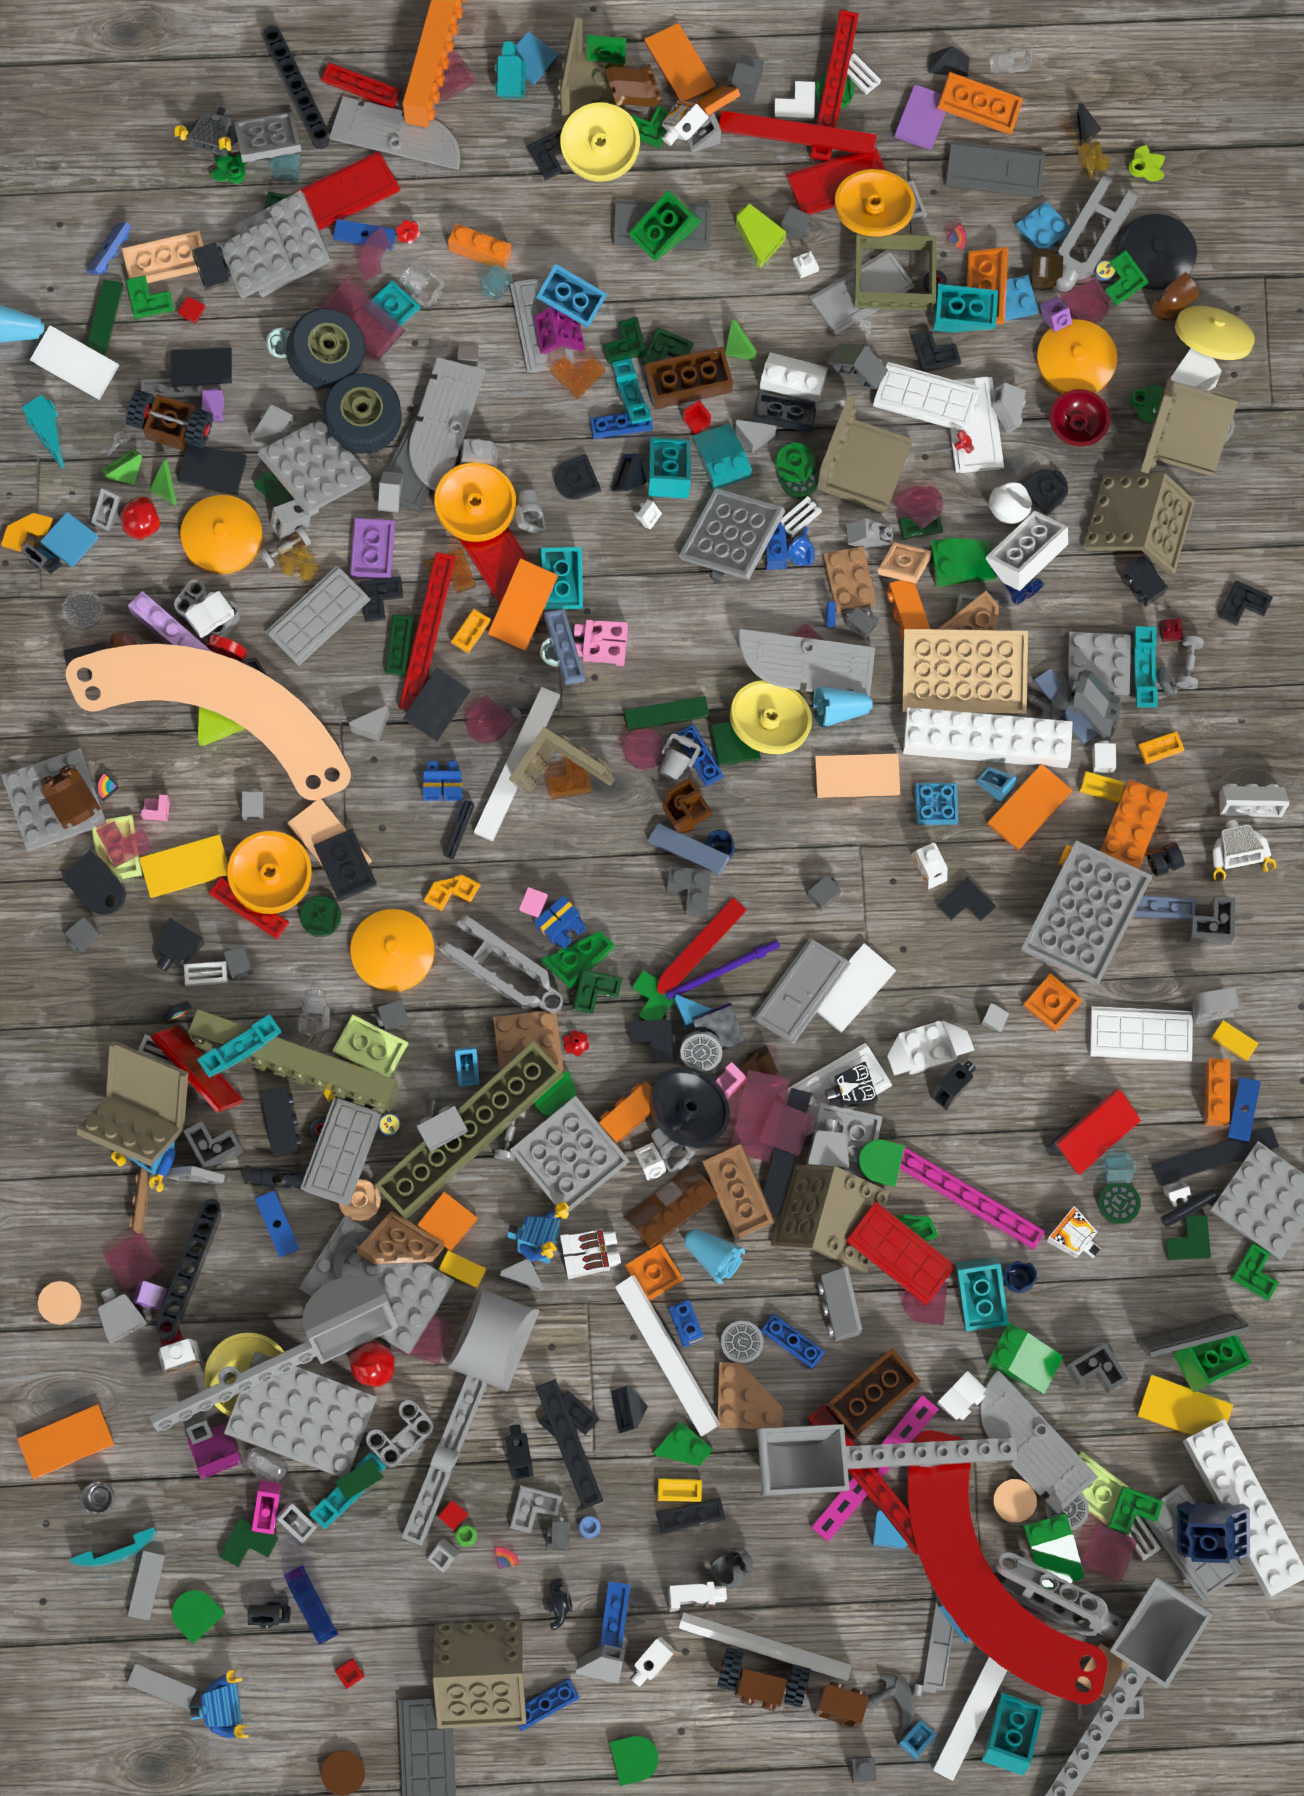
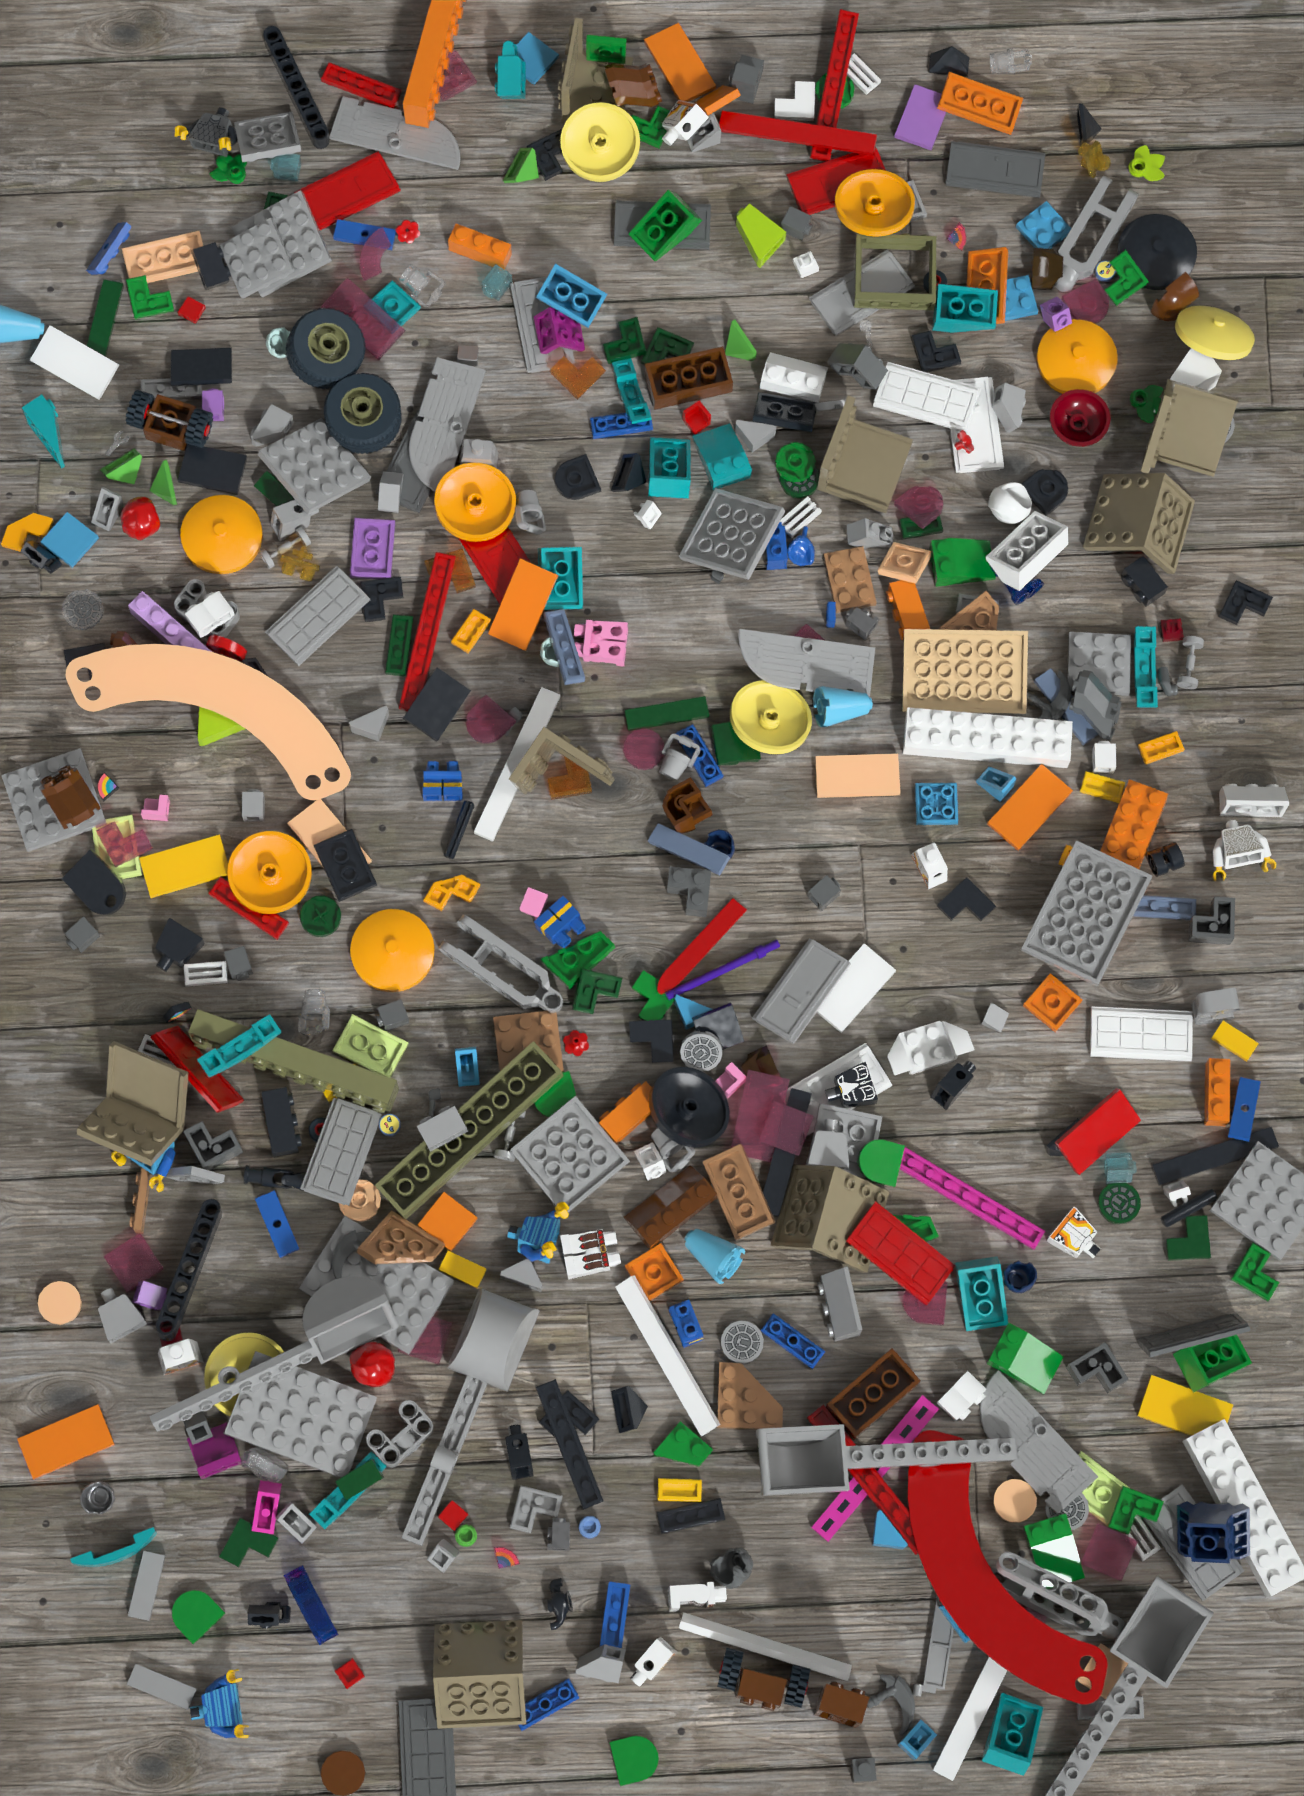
none -> bright green slope [503,148,539,183]

